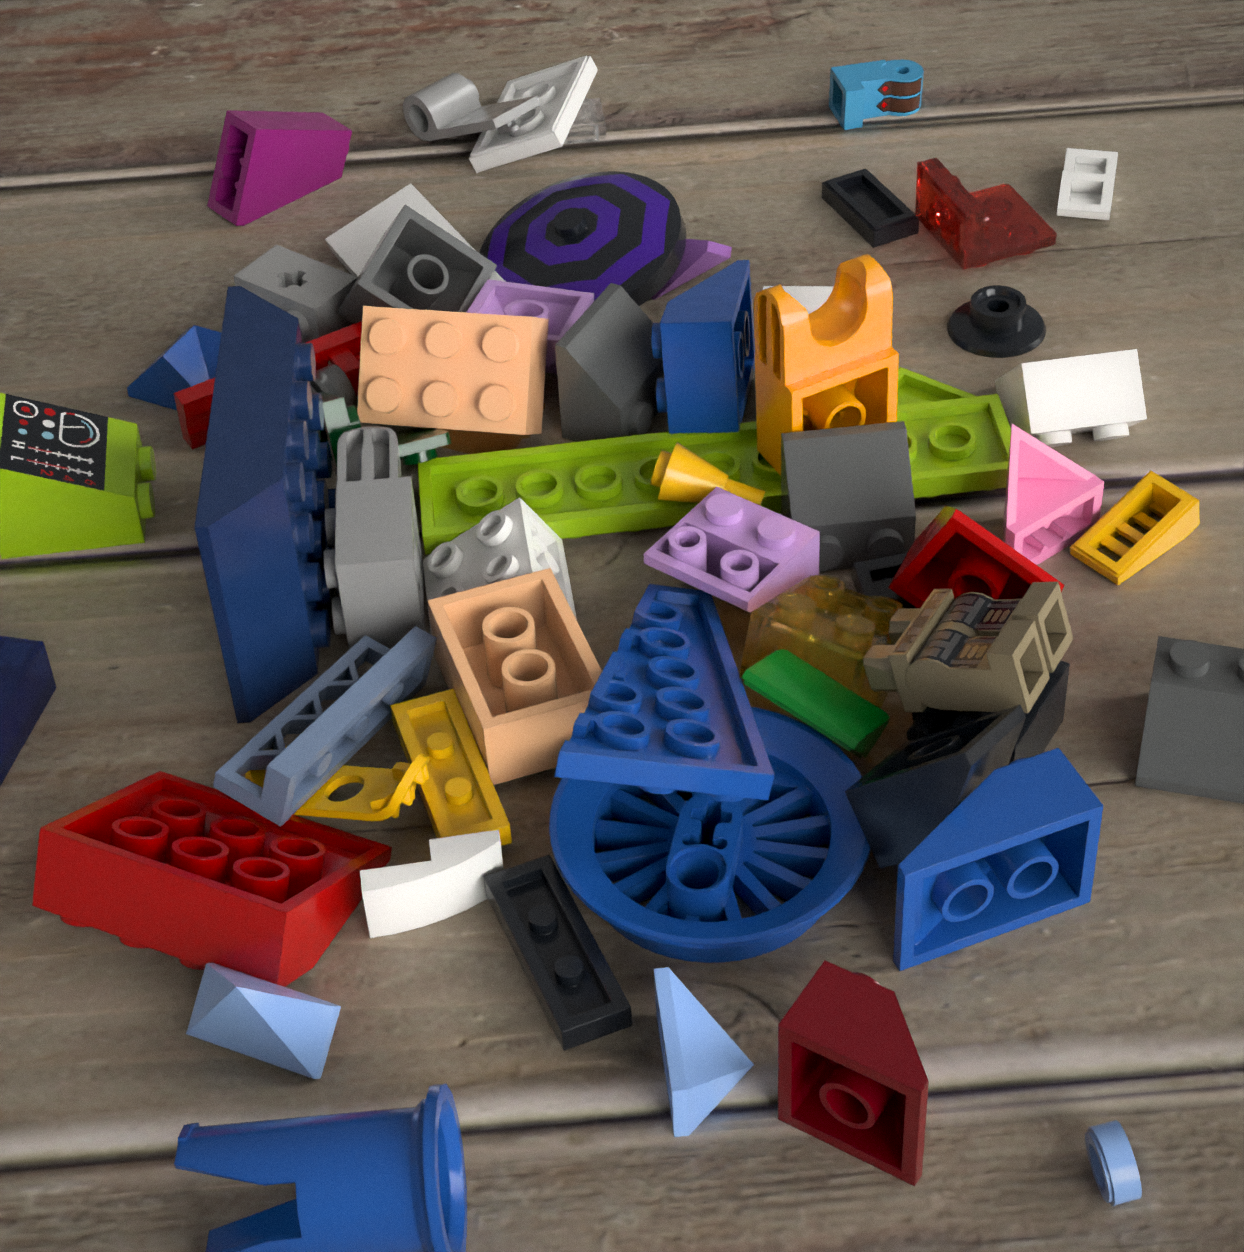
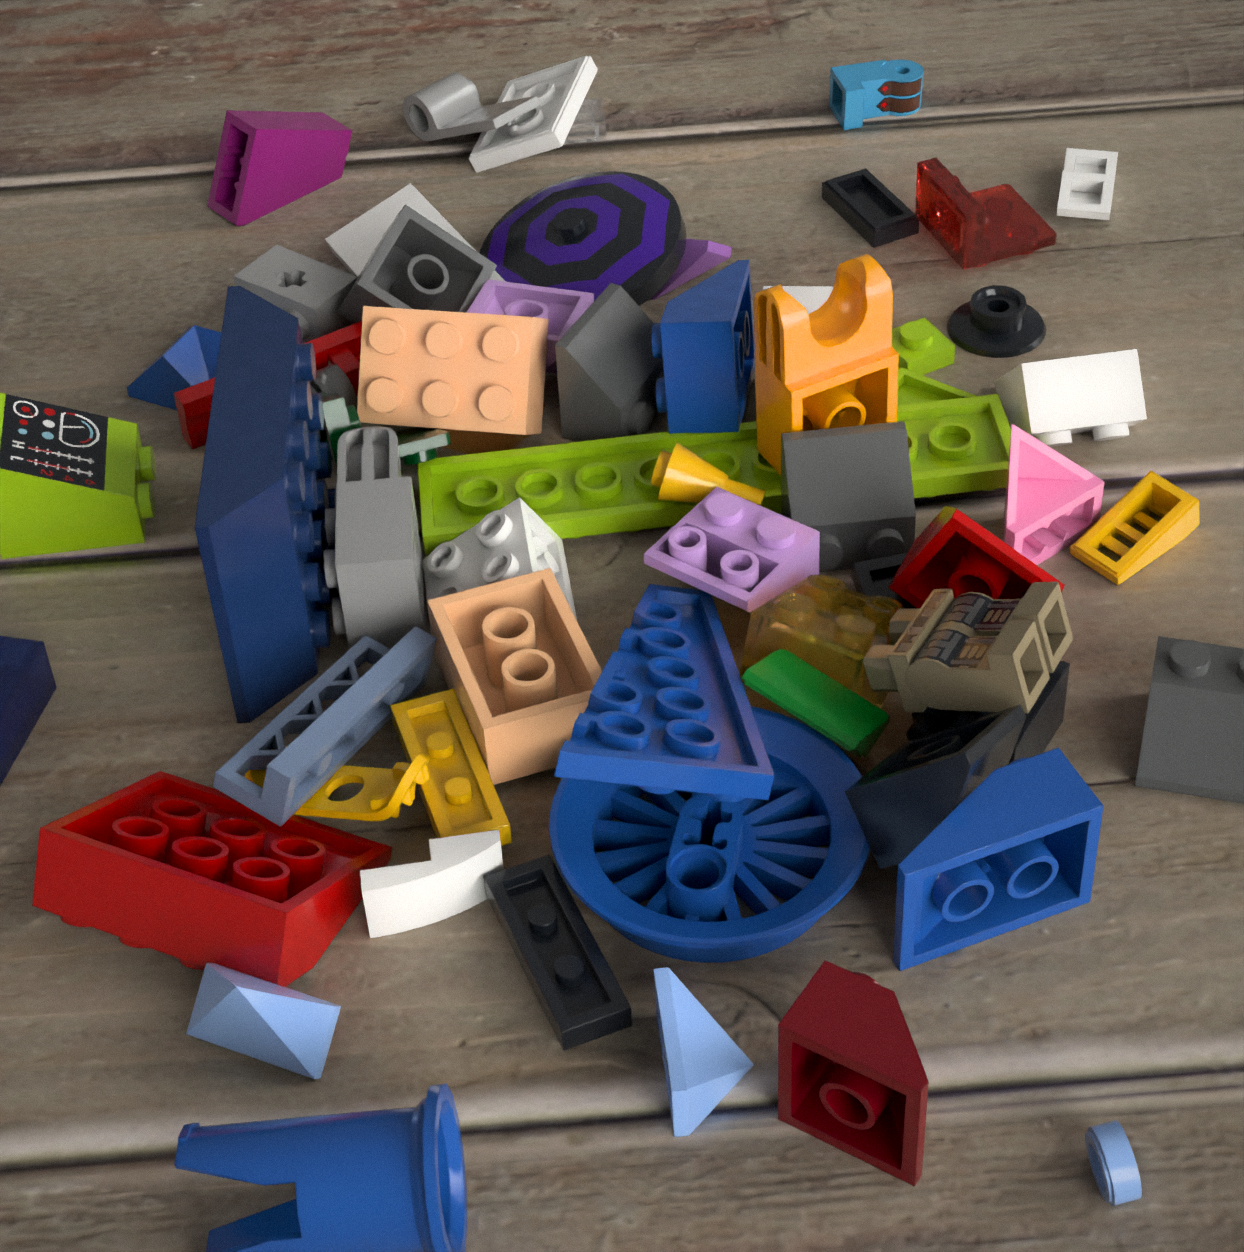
none -> lime plate [892,317,955,375]

